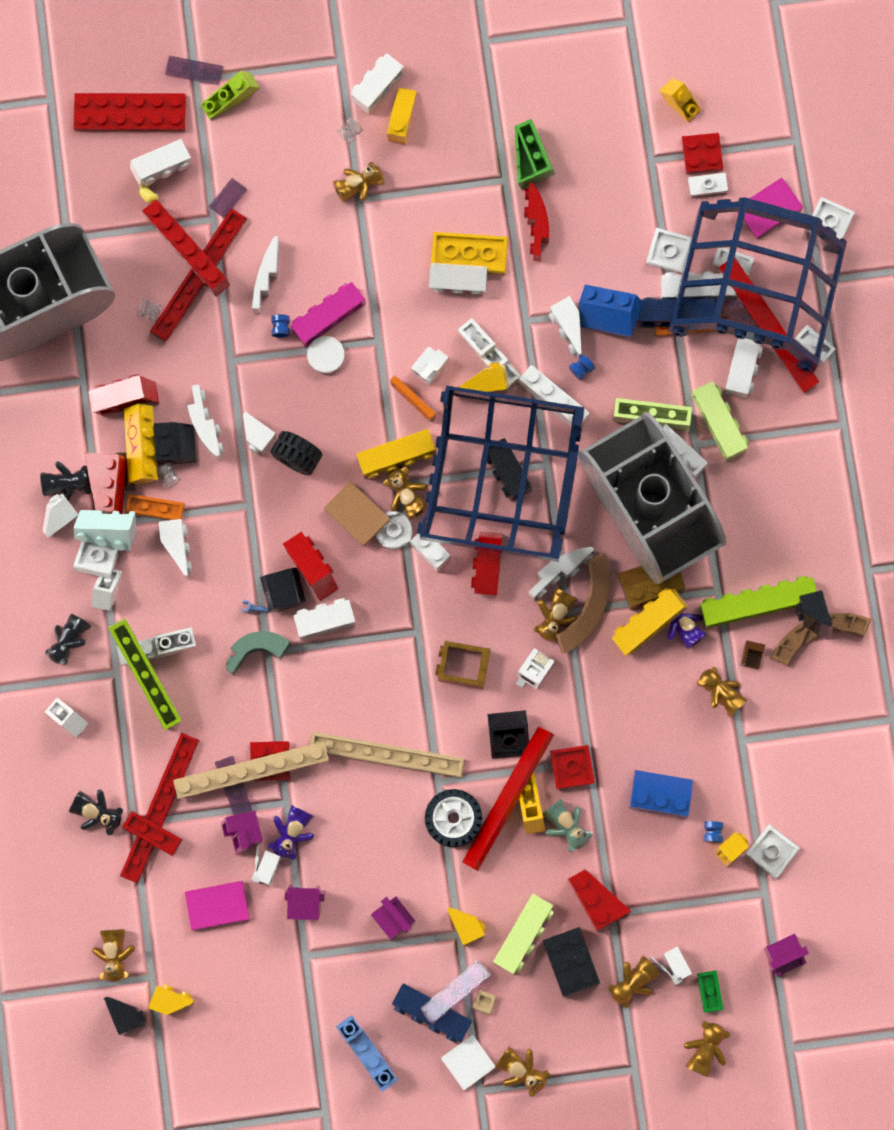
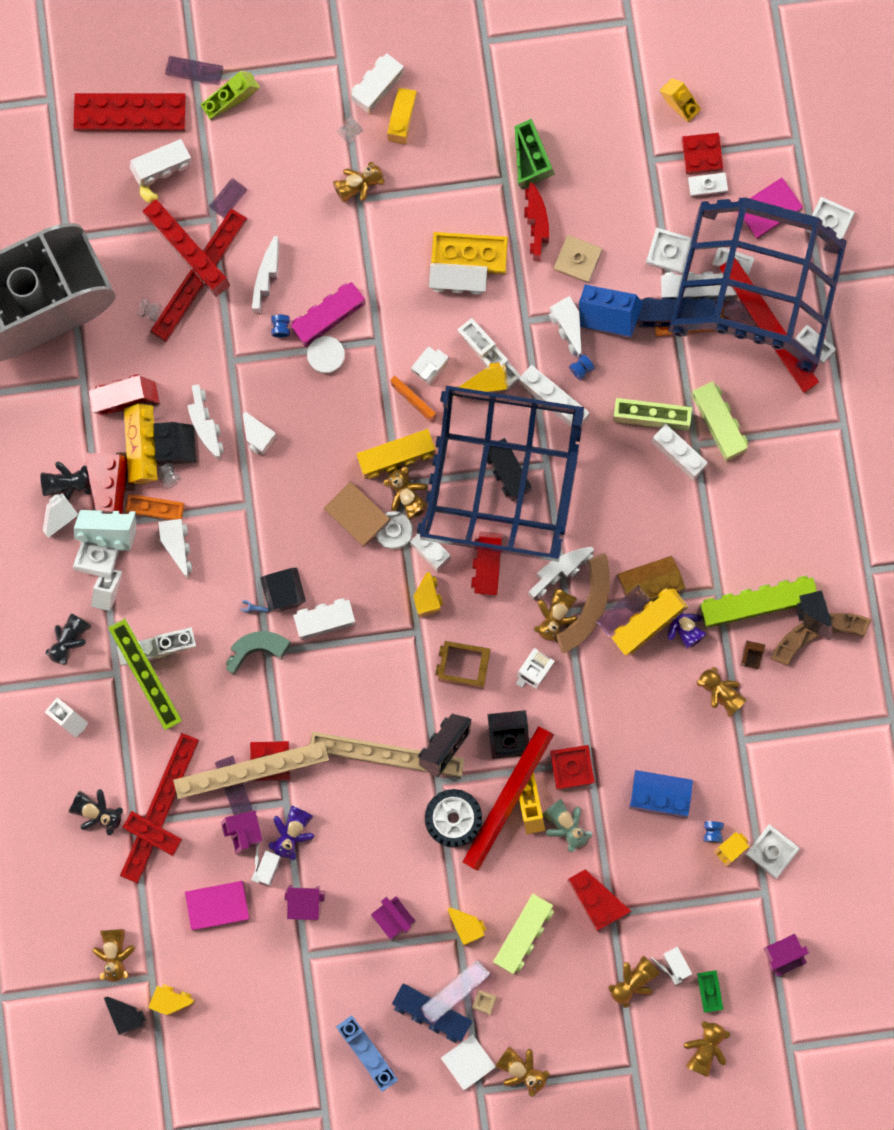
black tyre [270,431,323,475] -> none
red wedge [283,531,339,601] -> none
black brick [542,927,600,997] -> none
light grey brick [578,412,726,584] -> none
white brick [724,338,763,398] -> none
none -> yellow slope [413,572,443,617]
none -> black slope [418,714,472,778]
none -> tan plate [553,235,602,283]
none -> clear purple tile [595,585,651,636]

